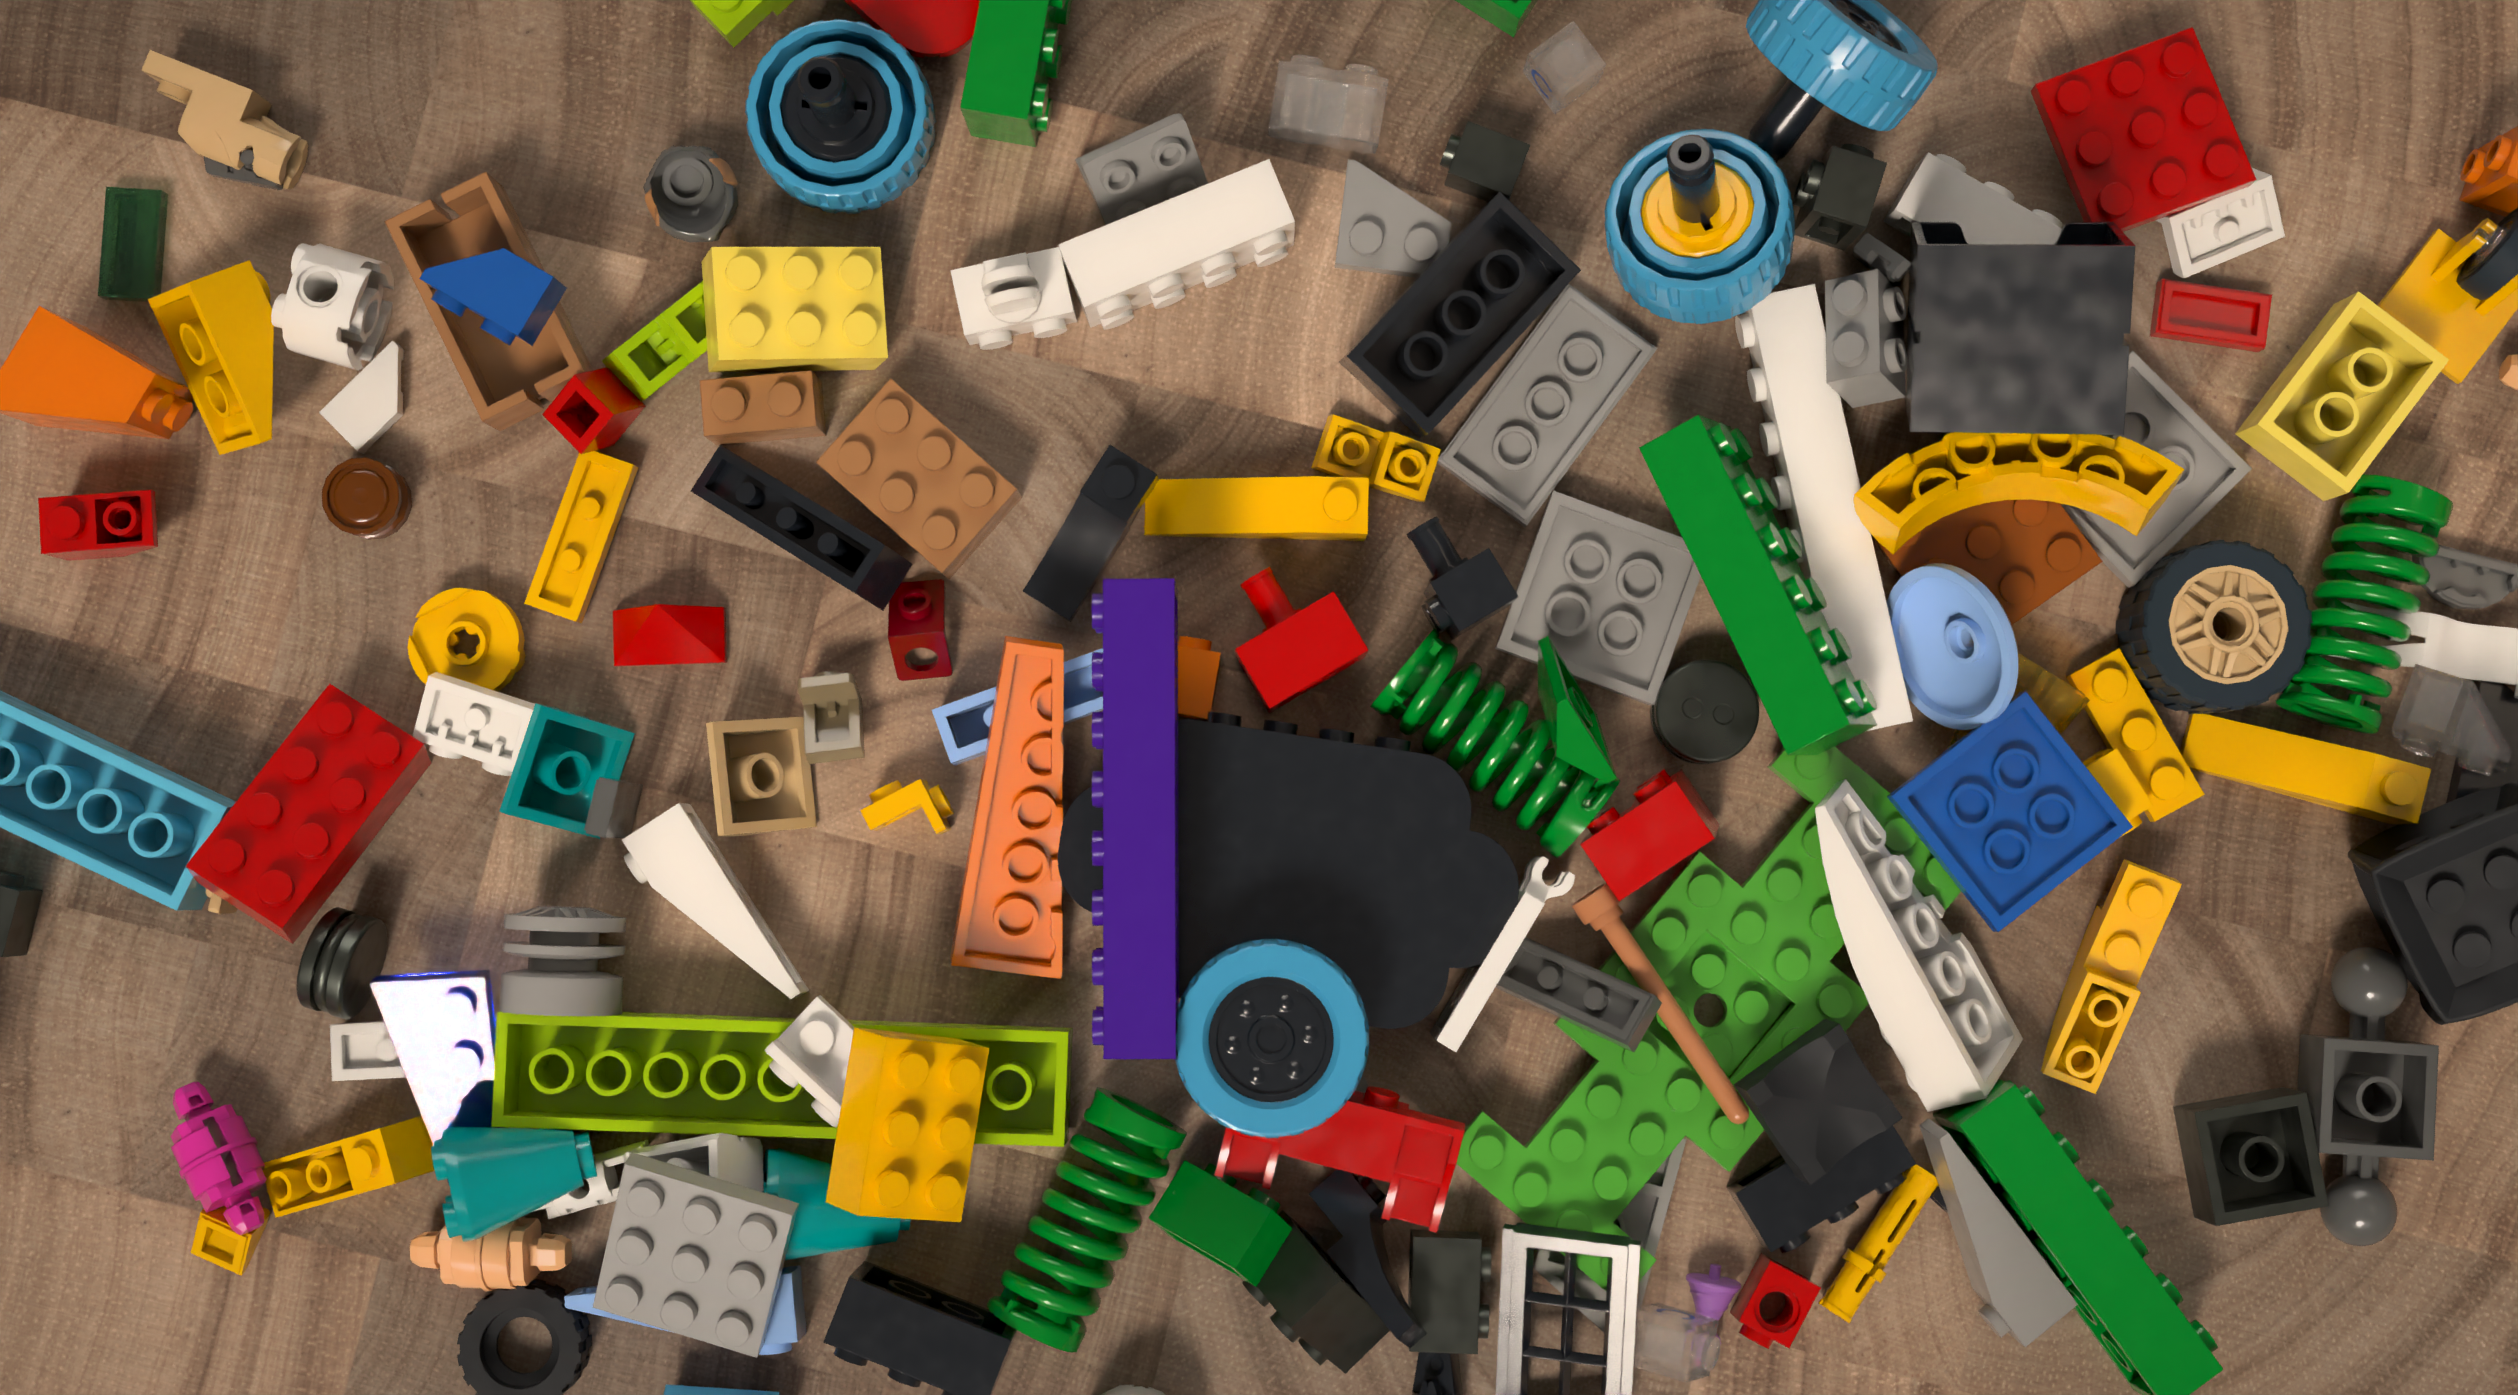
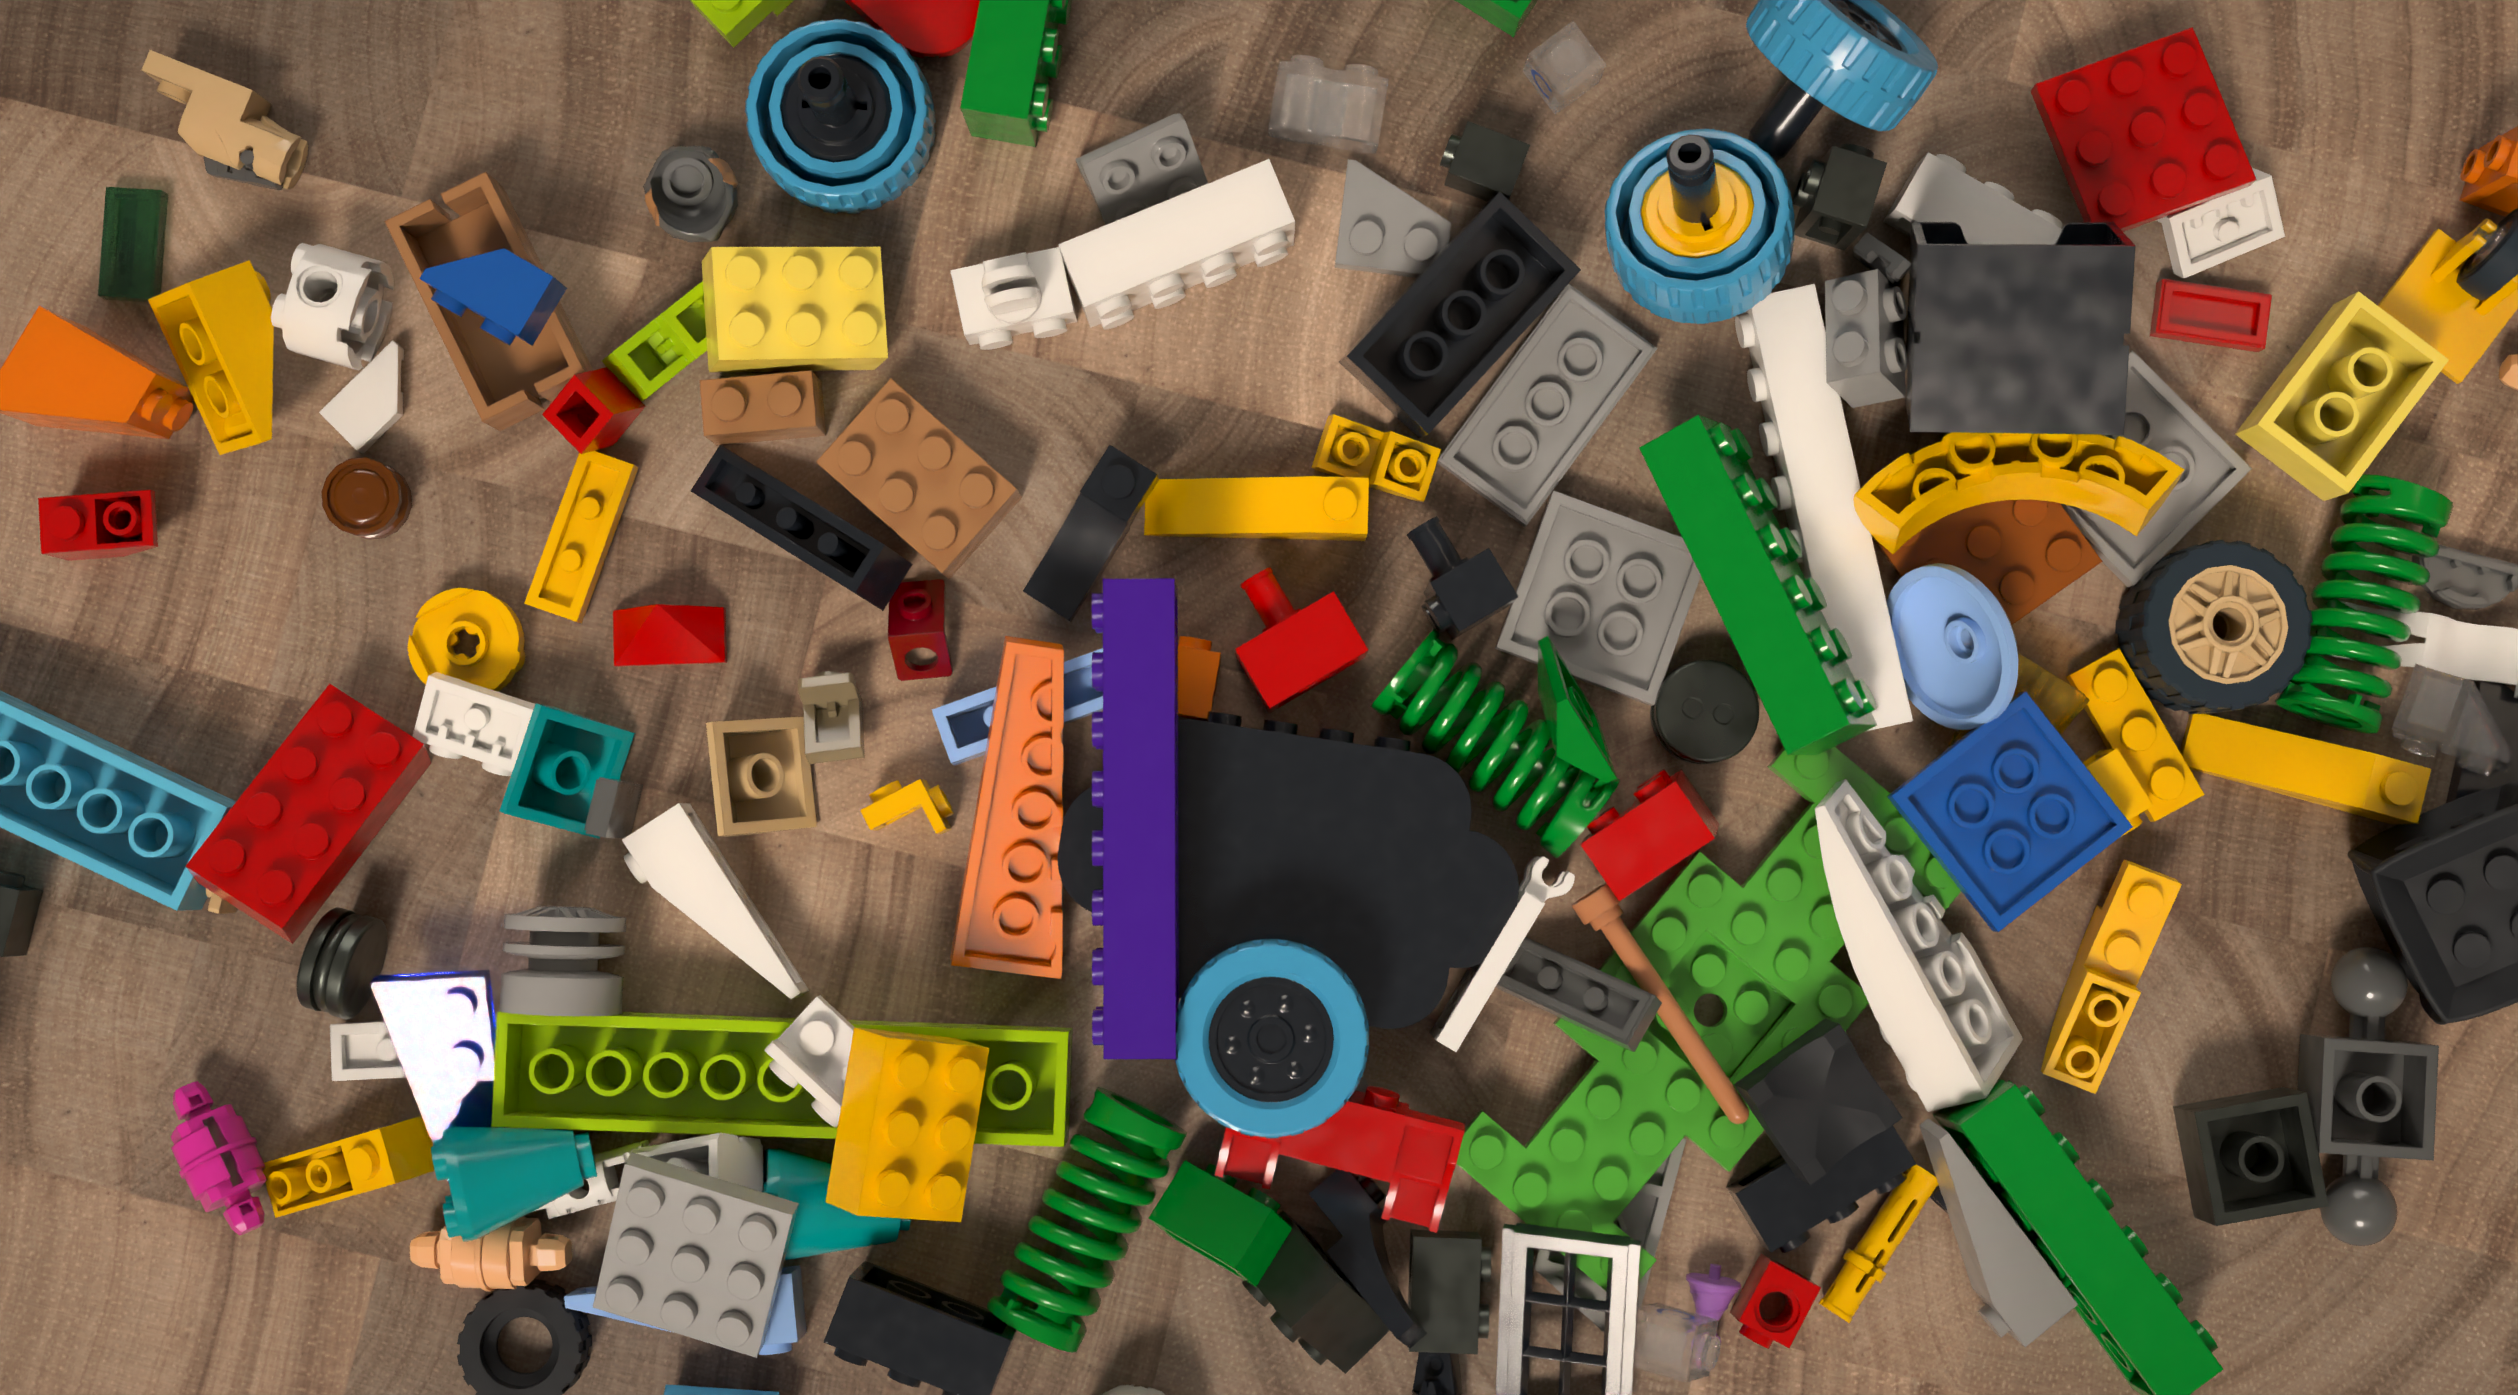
yellow slope [191,1206,270,1276] -> none

